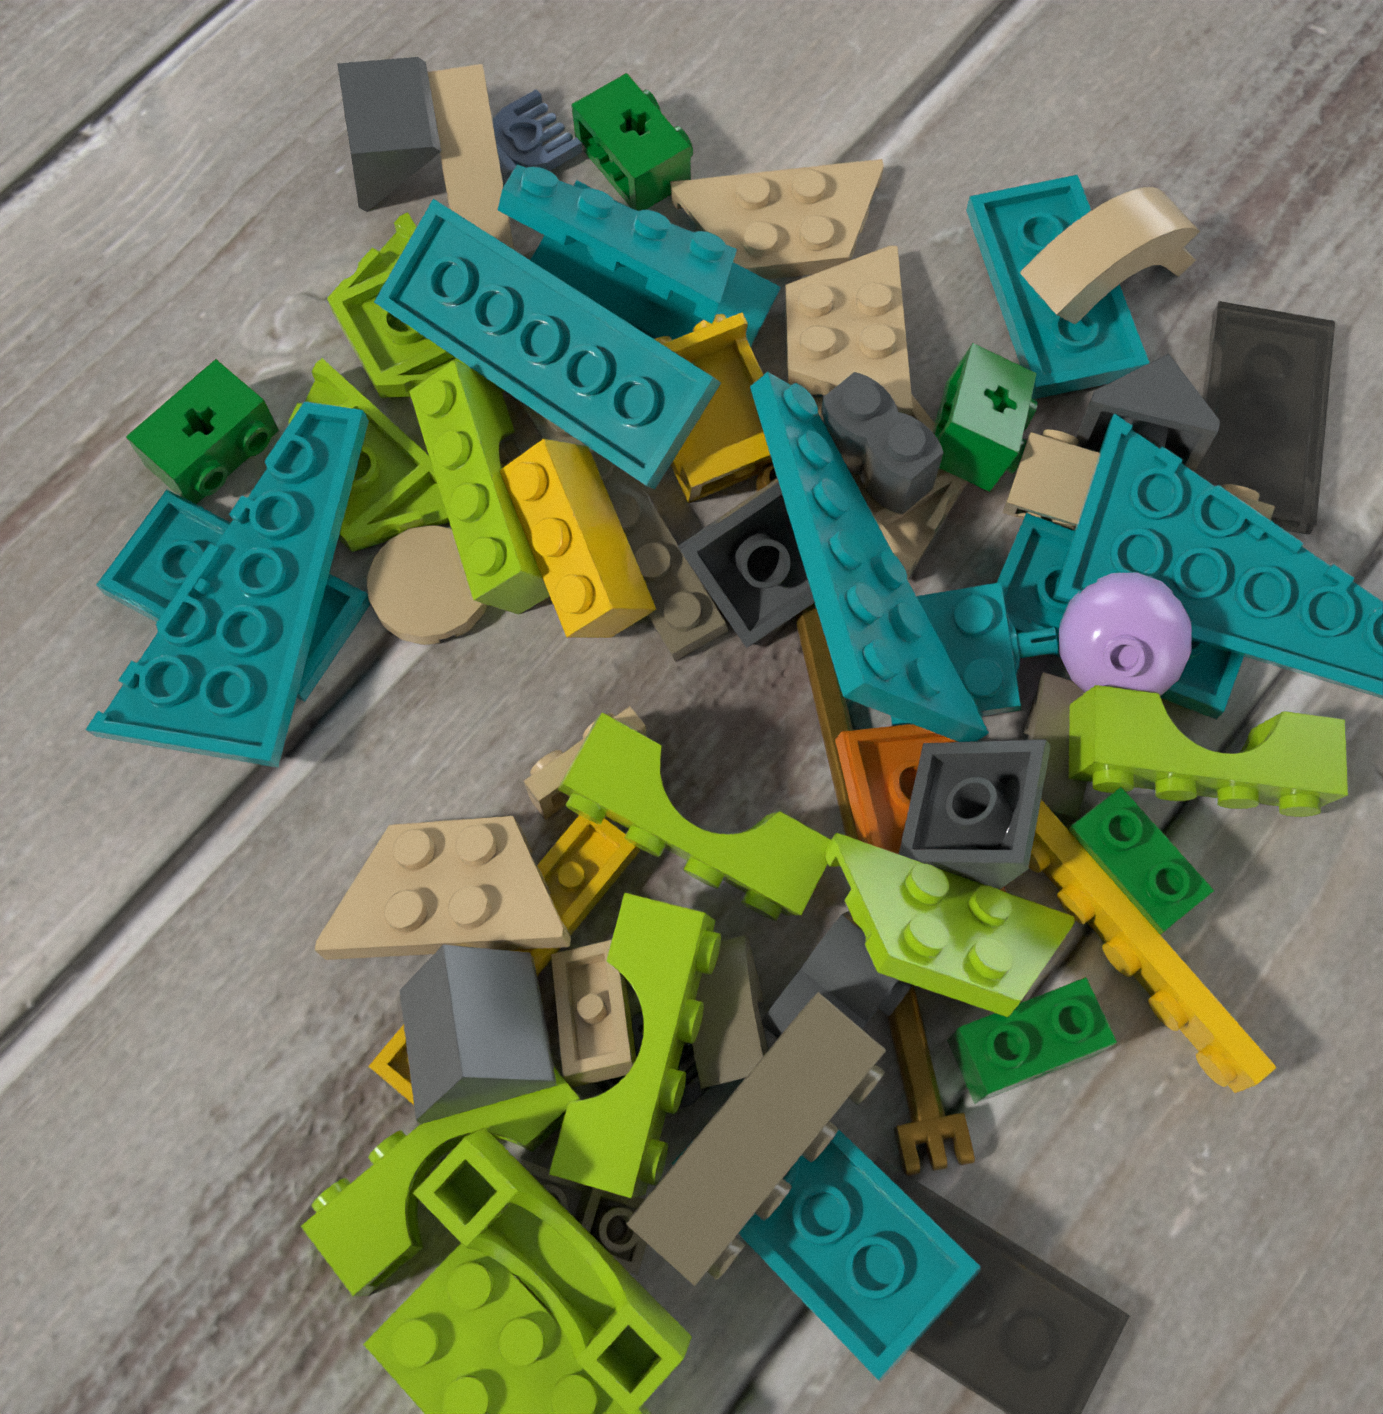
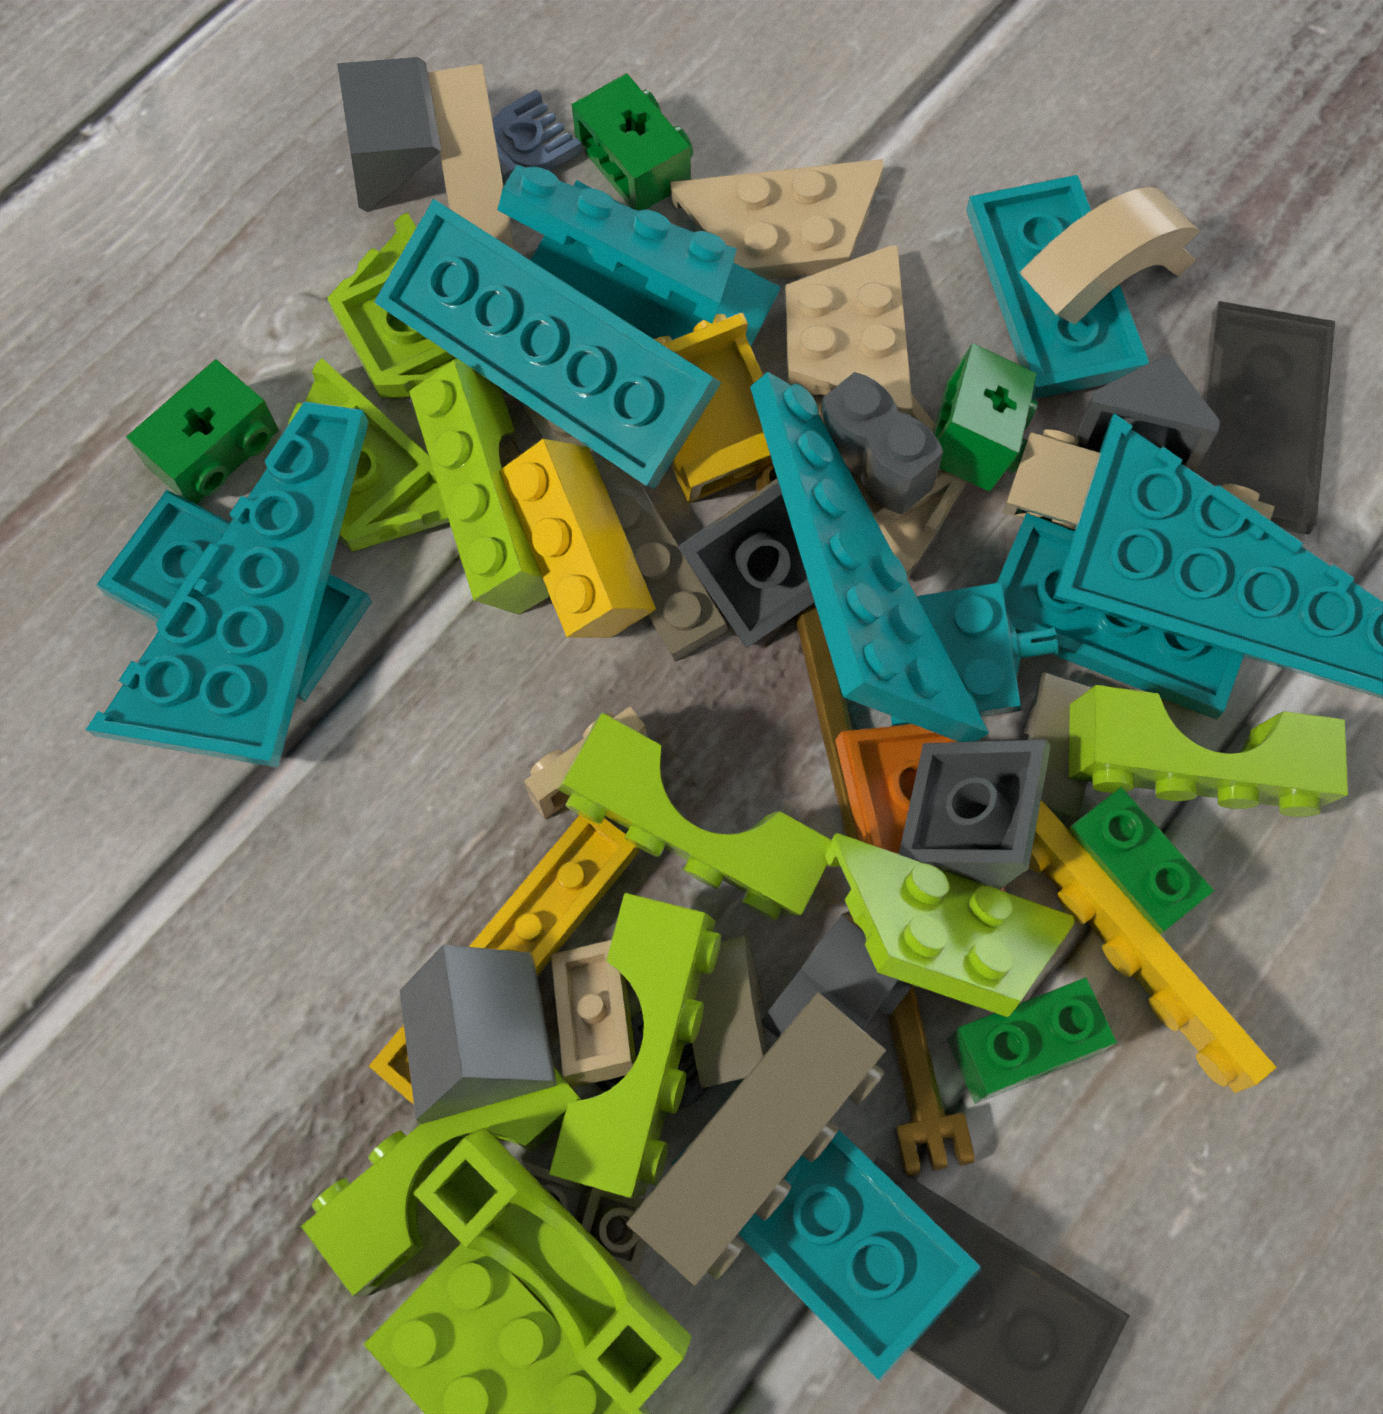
tan wing [315,816,571,960] -> none
tan tile [367,525,487,645] -> none
lavender cylinder [1059,573,1192,696] -> none

